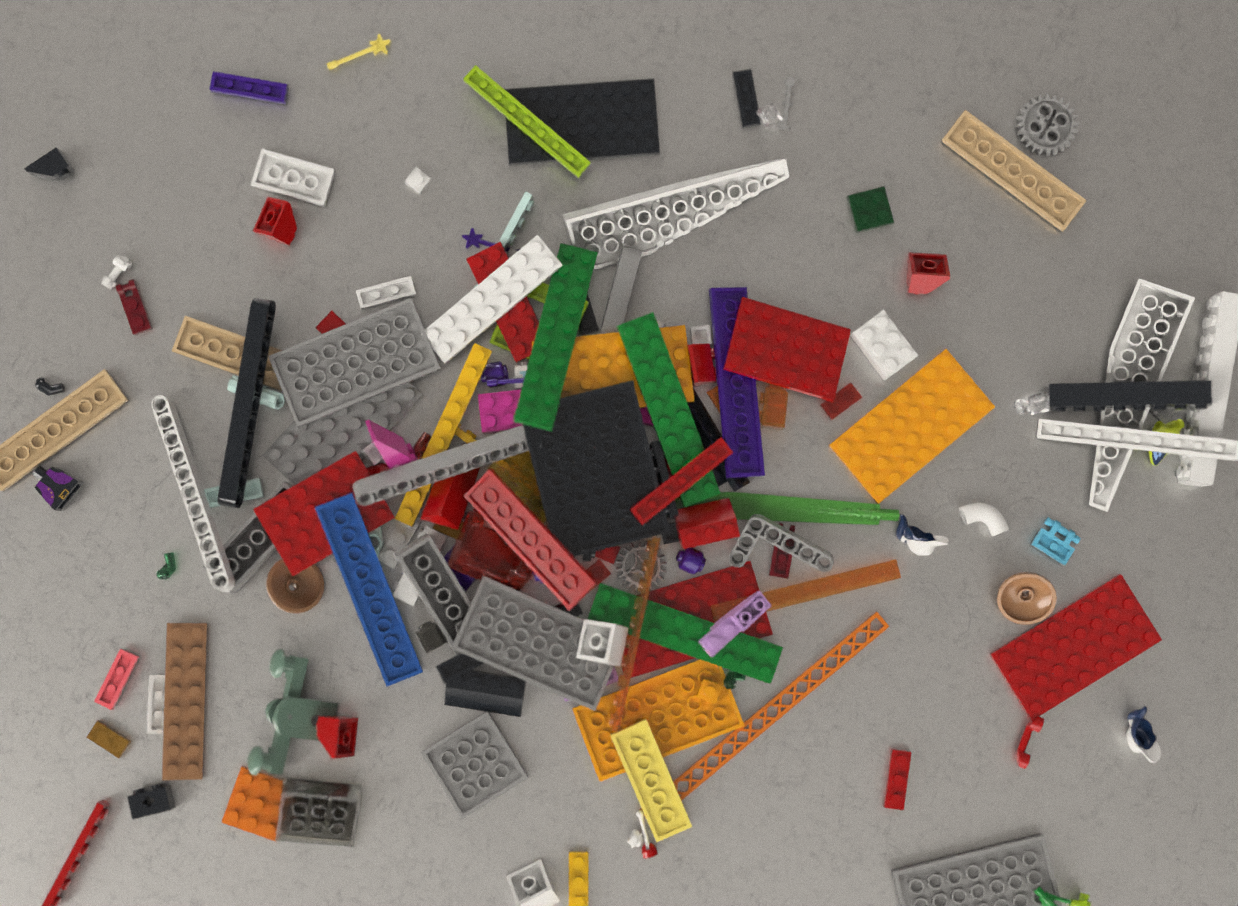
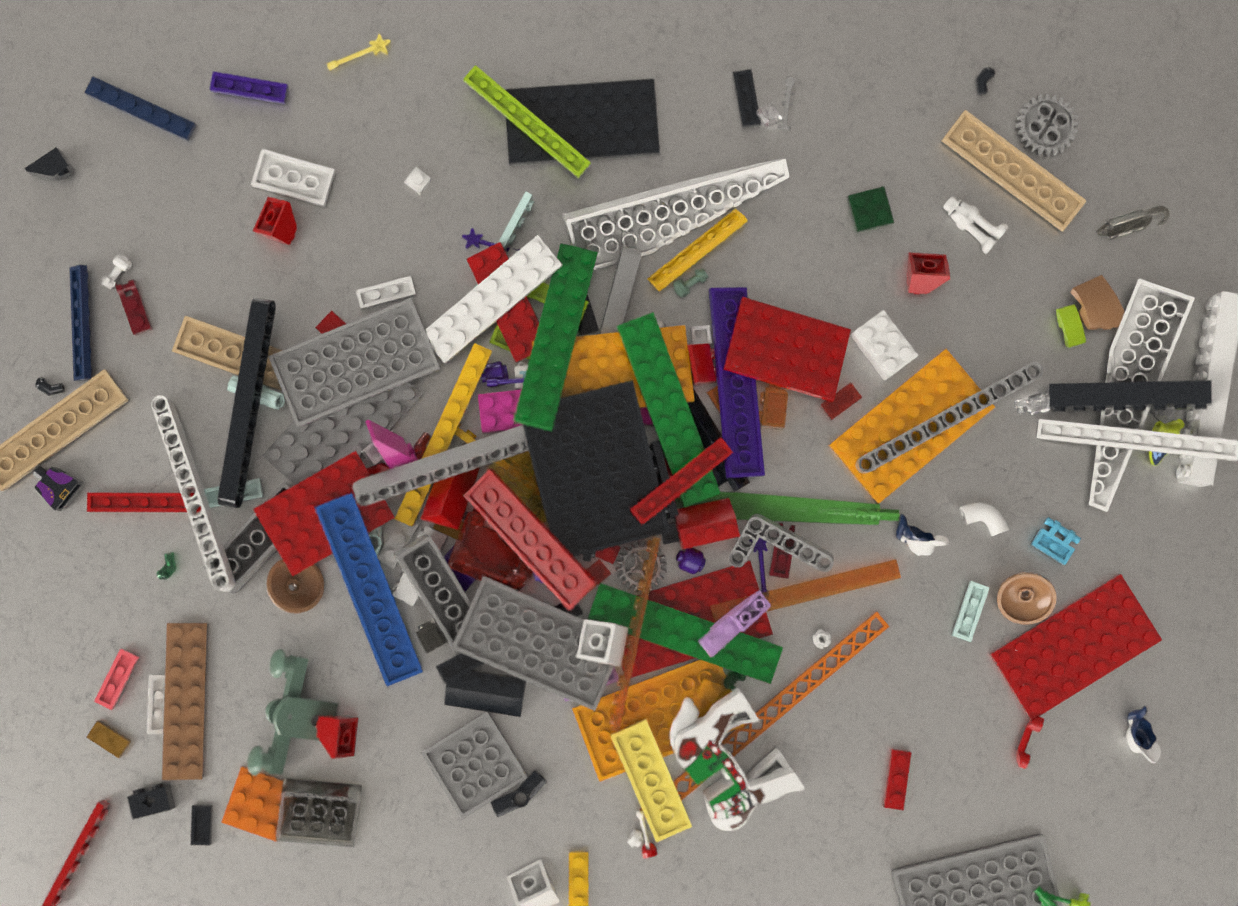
none -> dark blue plate [70,265,92,381]
none -> dark blue plate [84,76,196,141]
none -> red plate [87,493,202,513]
none -> black tile [190,805,213,846]
none -> black piece [491,770,547,818]
none -> yellow plate [647,208,747,292]
none -> white animal [670,688,805,830]
none -> sand green bar [673,268,708,298]
none -> dark purple piece [749,537,769,600]
none -> white plate [812,629,831,649]
none -> light grey beam [855,362,1044,474]
none -> white piece [943,196,1008,254]
none -> light aqua plate [951,581,990,642]
none -> black arm [976,67,995,95]
none -> lime slope [1056,304,1086,348]
none -> medium nougat slope [1070,275,1125,330]
none -> clear smoke plate [1096,206,1170,239]

